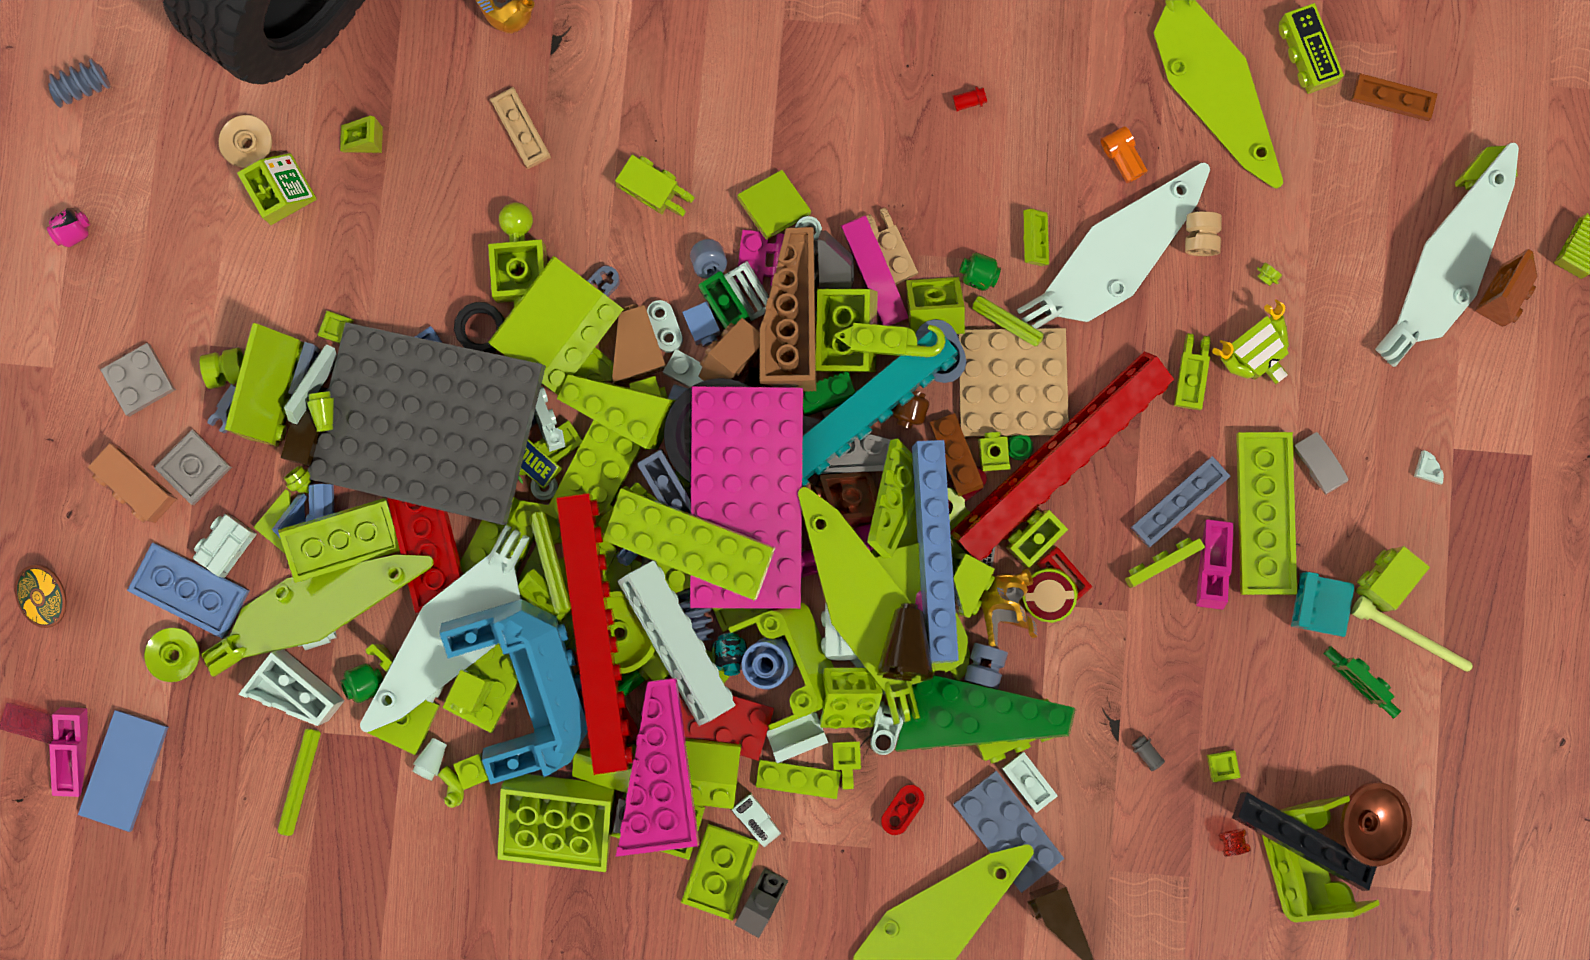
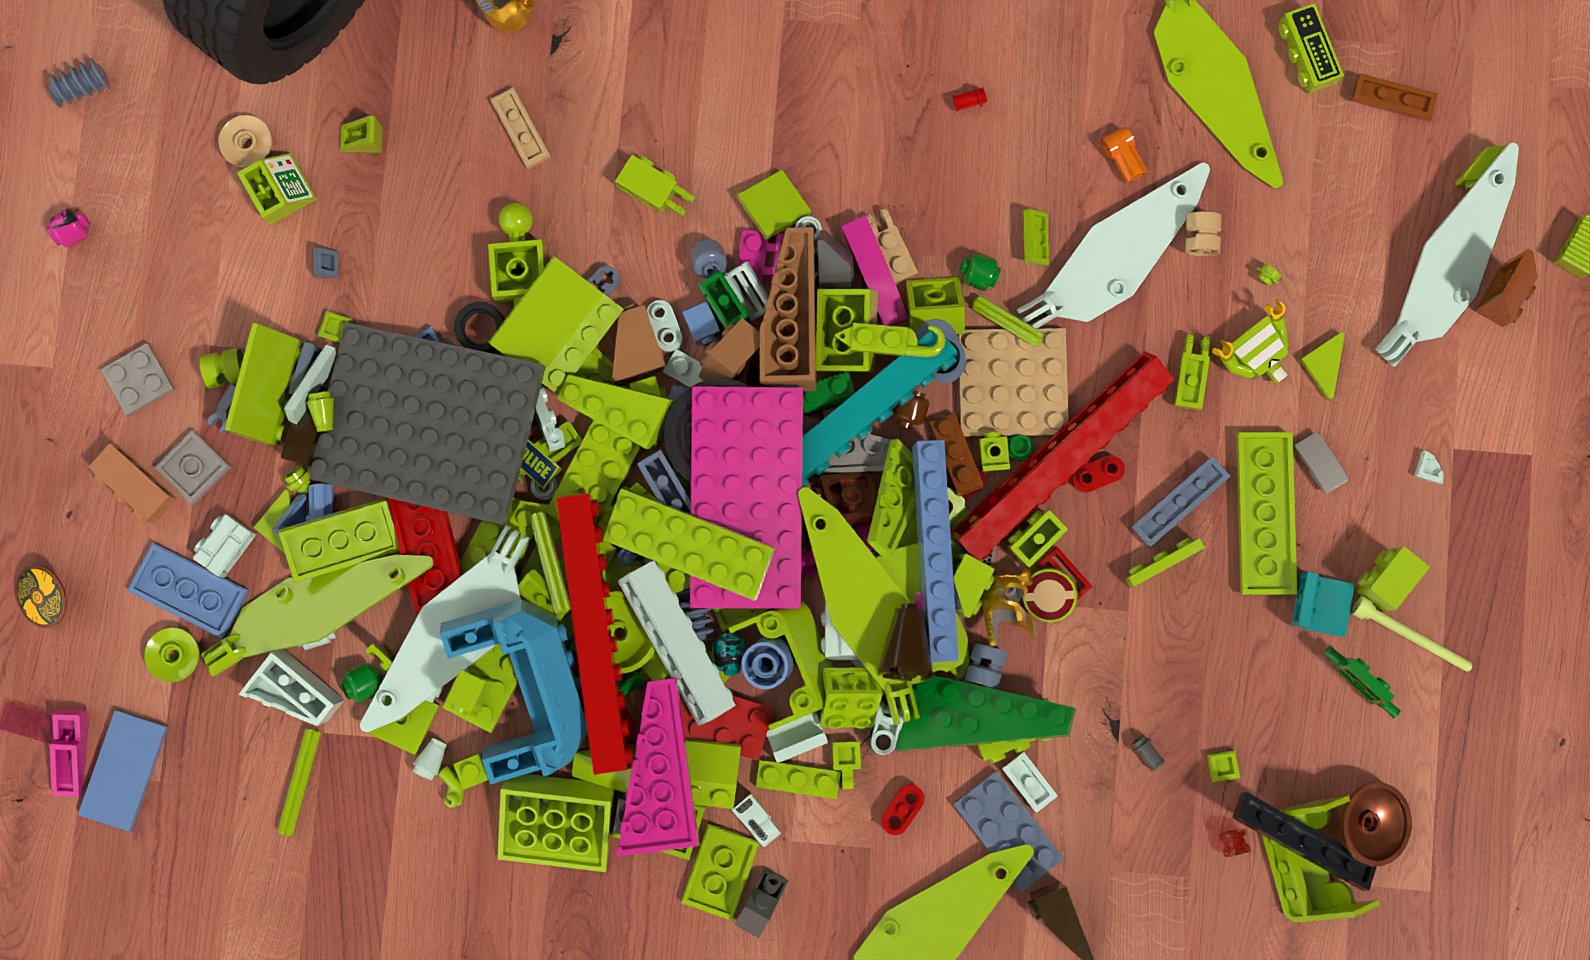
dark pink slope [1196,519,1233,610] -> none
none -> sand blue slope [314,247,338,278]
none -> red plate [1072,455,1125,493]
none -> lime tile [1300,331,1345,400]

